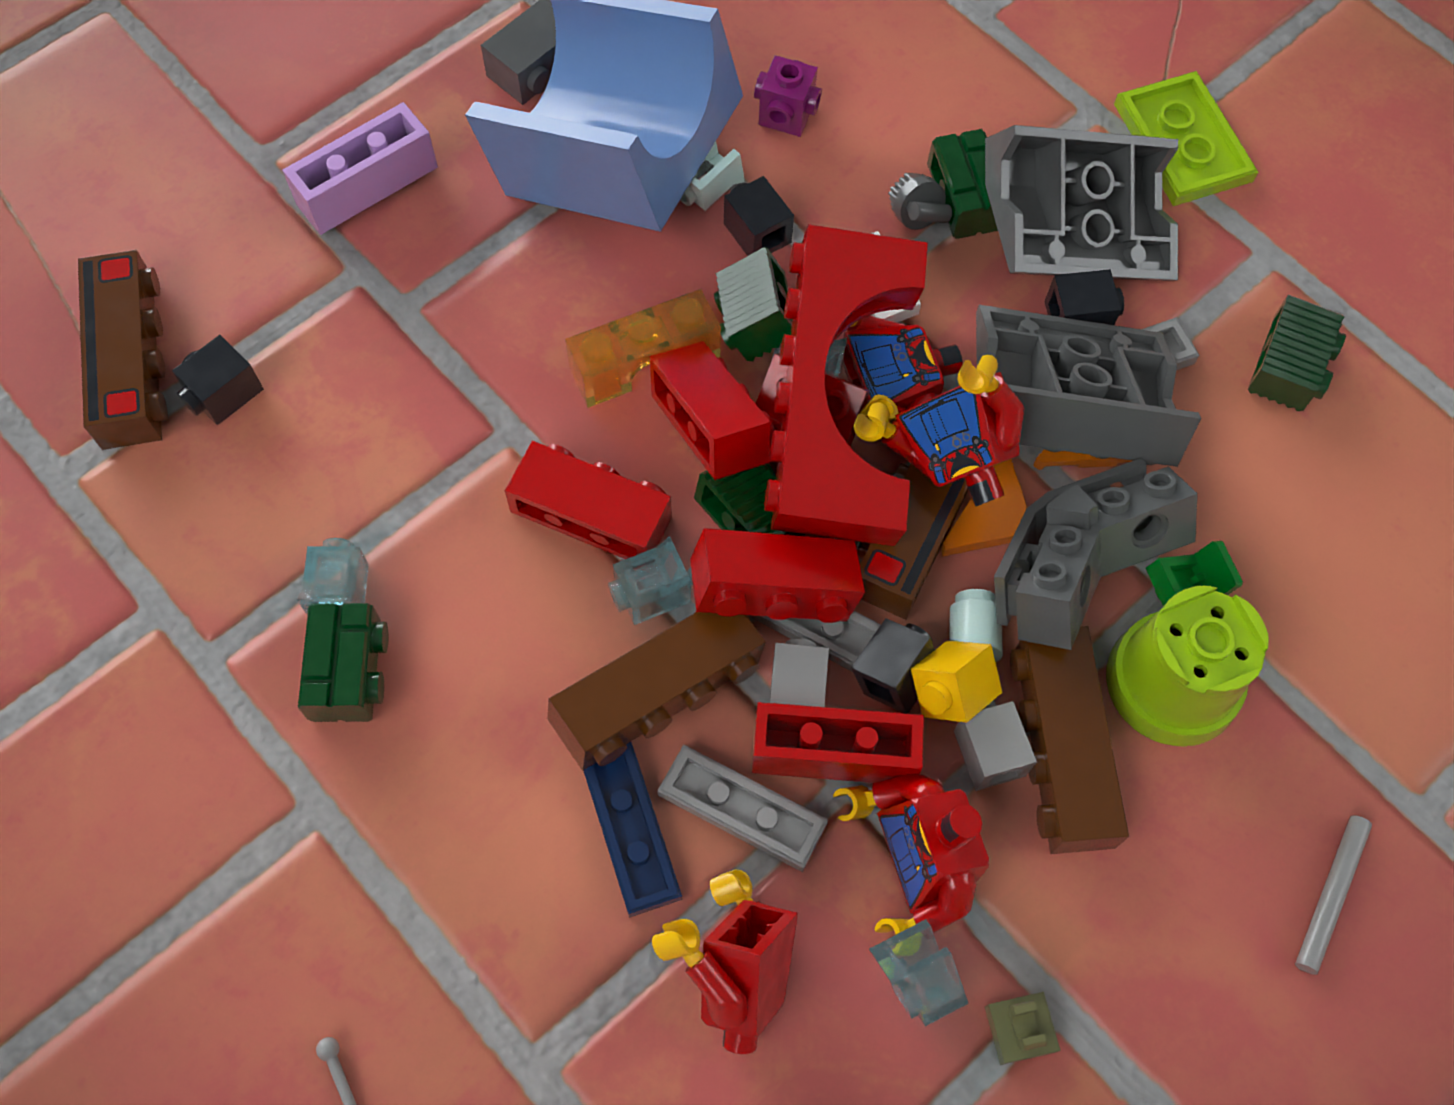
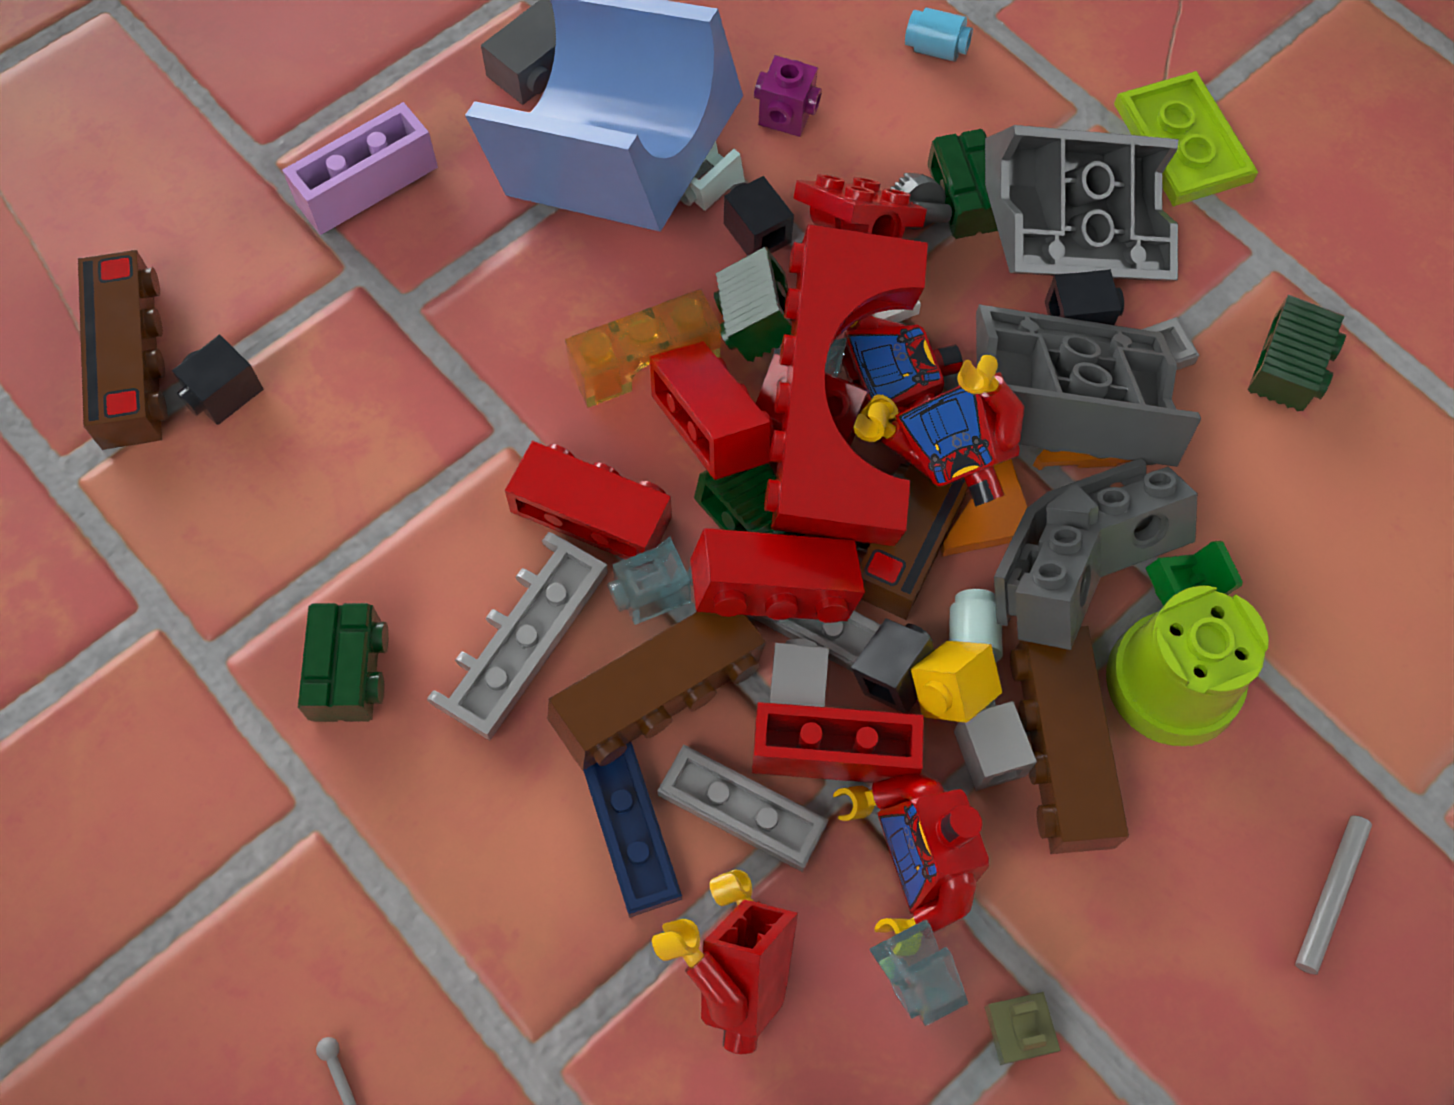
clear light blue window [297,538,369,615] -> none
none -> light grey hinge [427,532,608,741]
none -> red plate [793,174,927,238]
none -> medium azure brick [905,7,973,62]

